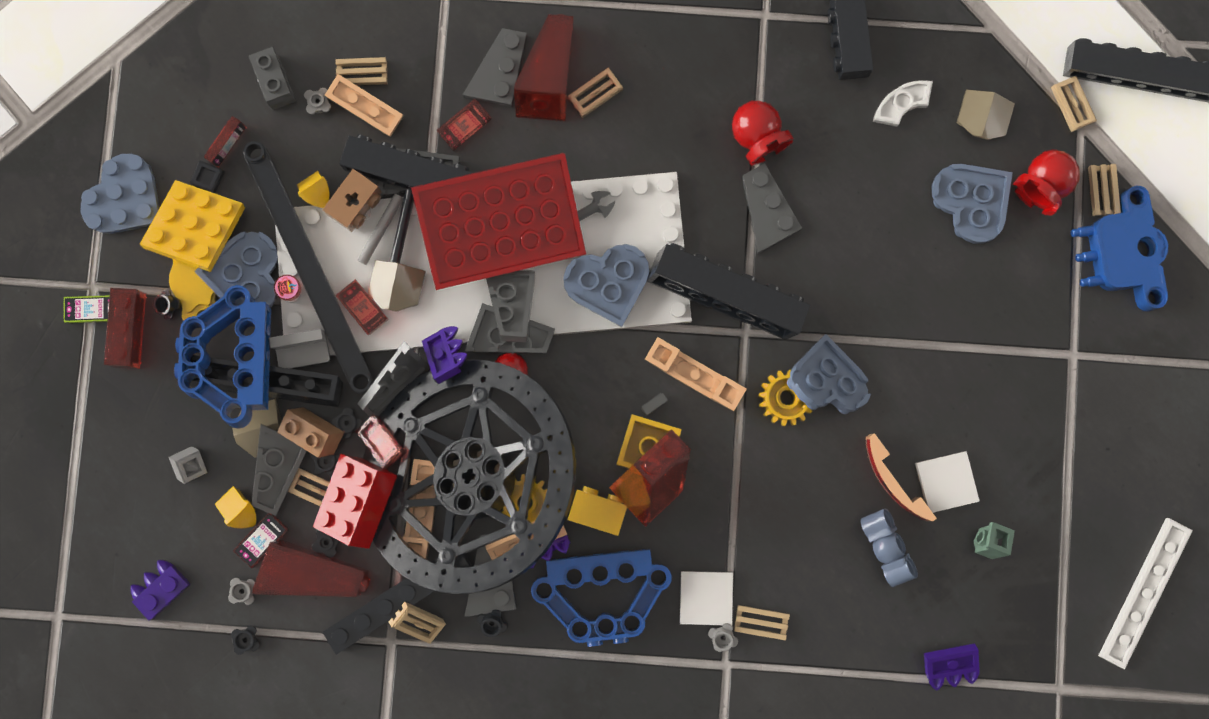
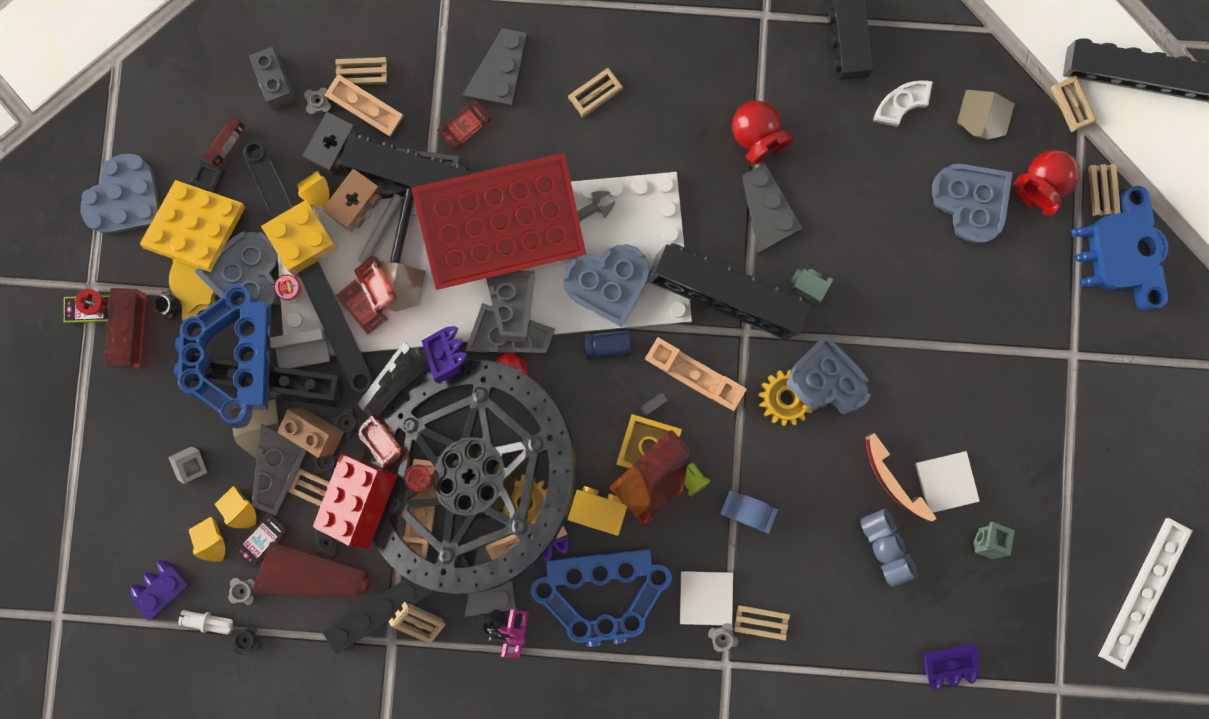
clear red slope [514,14,574,121] -> none
none -> red bush [75,289,108,315]
none -> white axle [179,610,233,635]
none -> yellow tile [189,517,226,562]
none -> yellow brick [261,199,338,275]
none -> dark grey brick [303,112,358,175]
none -> clear red tile [354,256,398,313]
none -> clear red tile [404,464,431,492]
none -> dark pink piece [487,609,529,658]
none -> dark blue piece [584,331,631,360]
none -> lime bush [677,463,711,497]
none -> medium blue pin [720,490,778,534]
none -> sand green brick [790,269,833,305]

